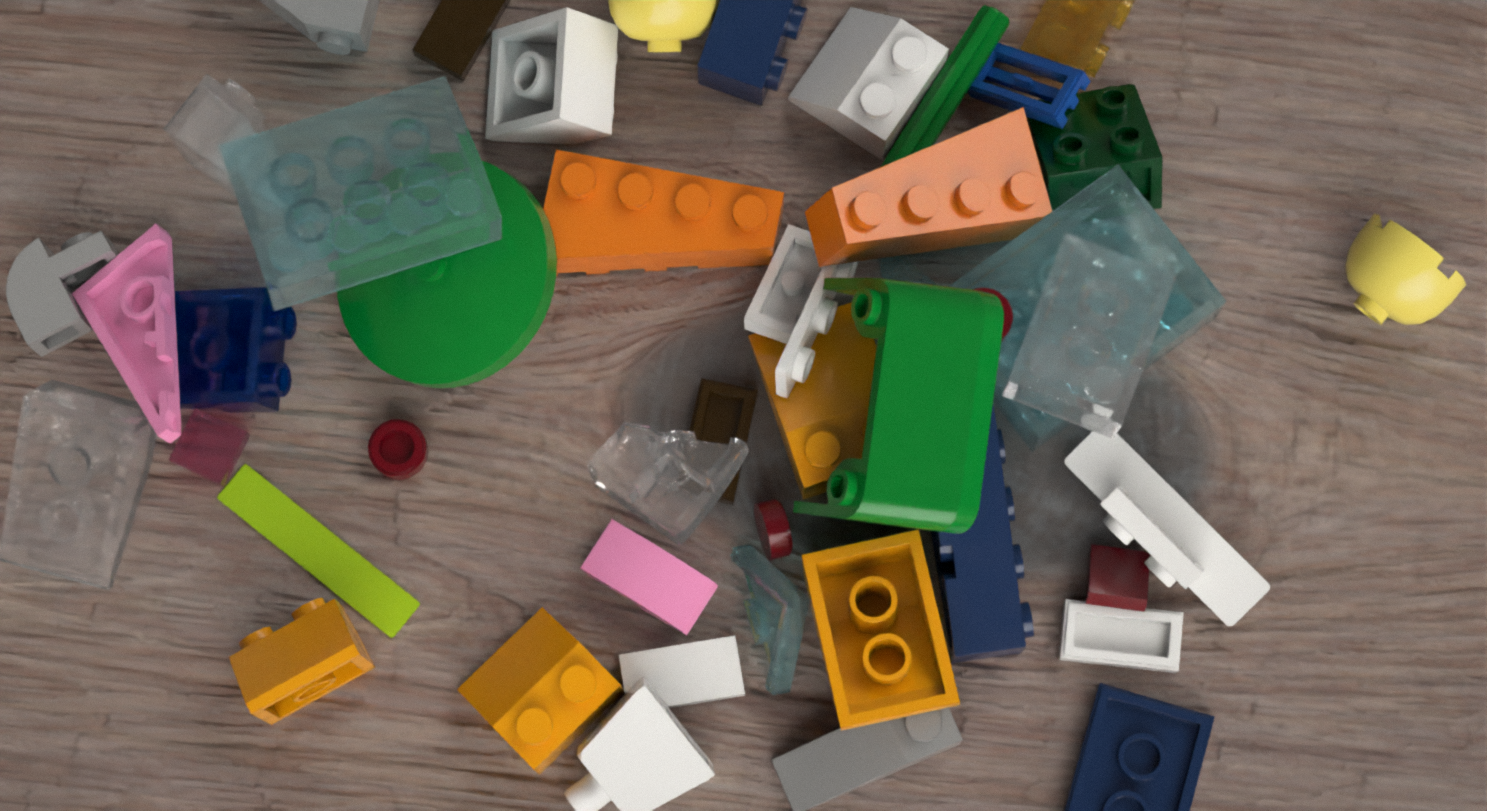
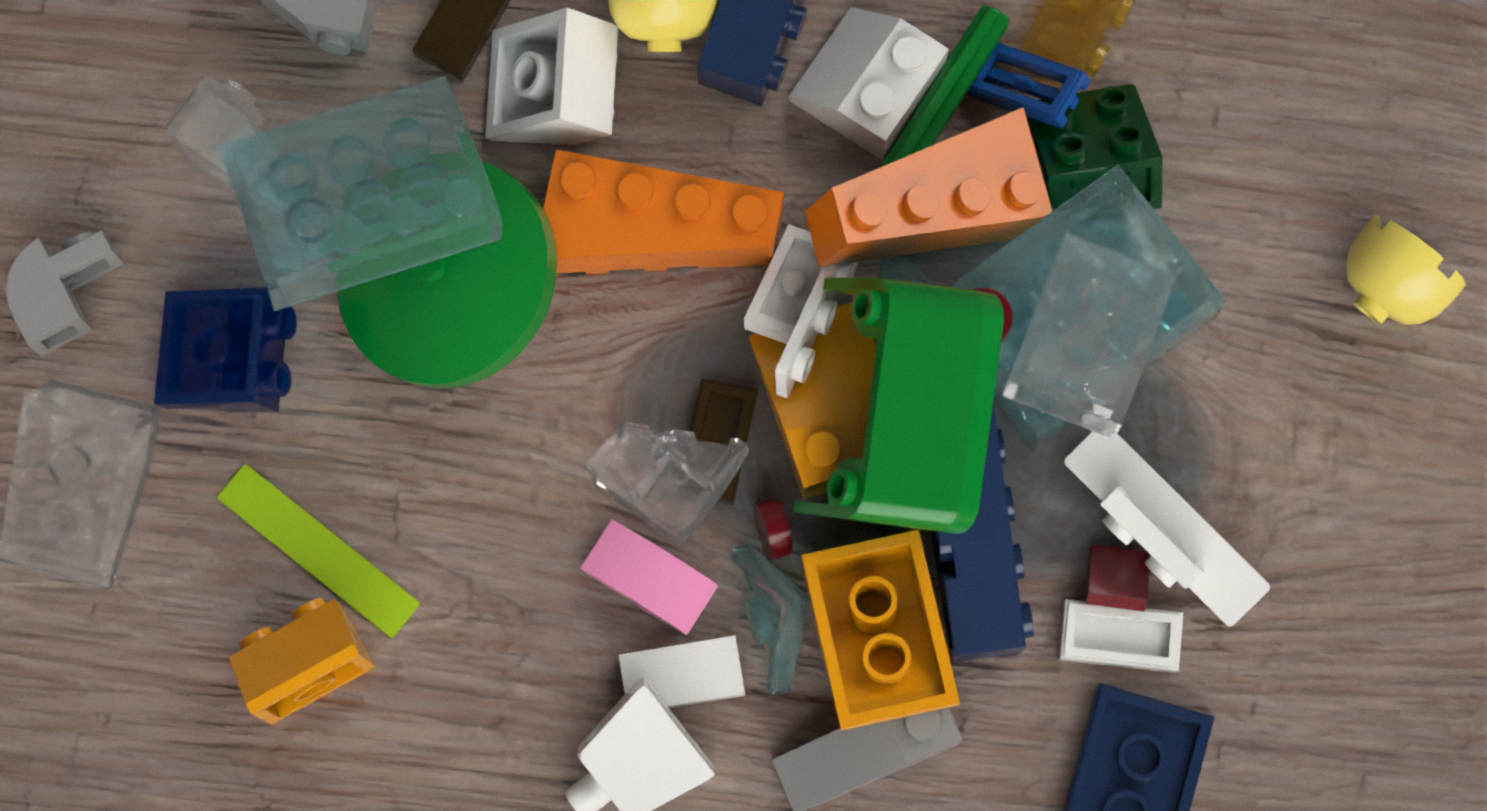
bright pink wing [72,224,182,444] -> none
clear pink tile [169,408,250,487] -> none
dark red tile [368,419,428,480] -> none
light orange slope [457,607,624,775] -> none

